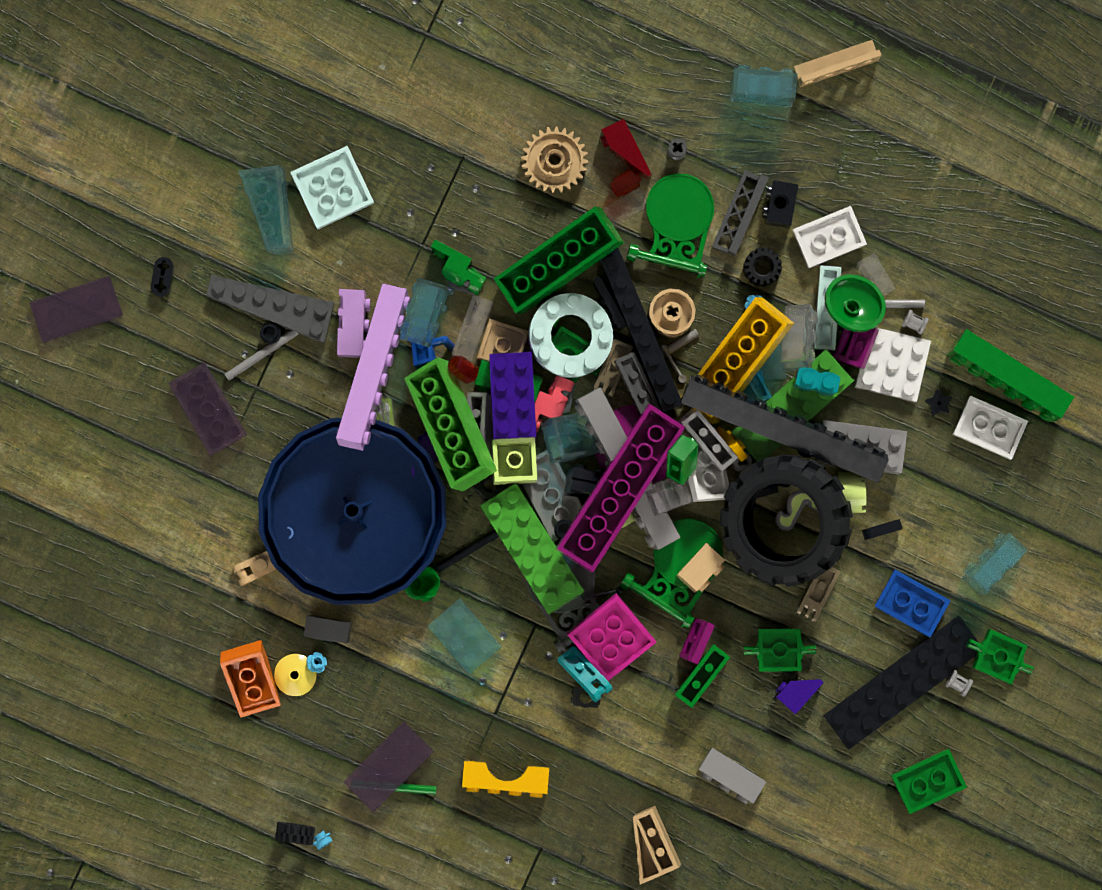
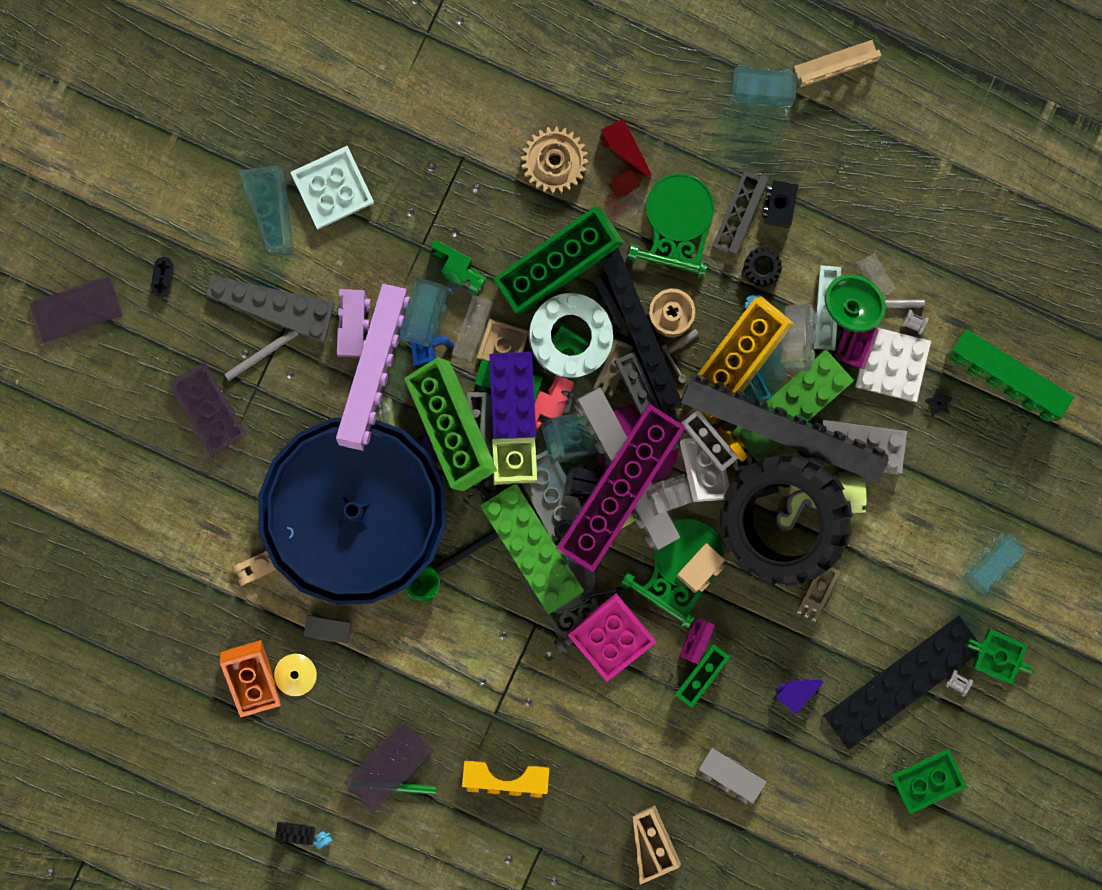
black plate [260,323,281,344] -> none
medium azure plate [306,652,327,673] -> none
clear light blue brick [428,599,501,675] -> none
clear red brick [448,355,479,384] -> none
teal plate [558,646,613,702] -> none
pearl dark grey piece [571,686,601,708] -> none
green brick [666,435,698,485] -> none
dark grey bush [667,138,687,160] -> none
green plate [743,629,816,672] -> none
white plate [792,206,867,269] -> none
teal brick [793,367,840,396] -> none
black beam [862,519,903,540] -> none
blue plate [874,570,951,637] -> none
white plate [952,396,1028,460] -> none

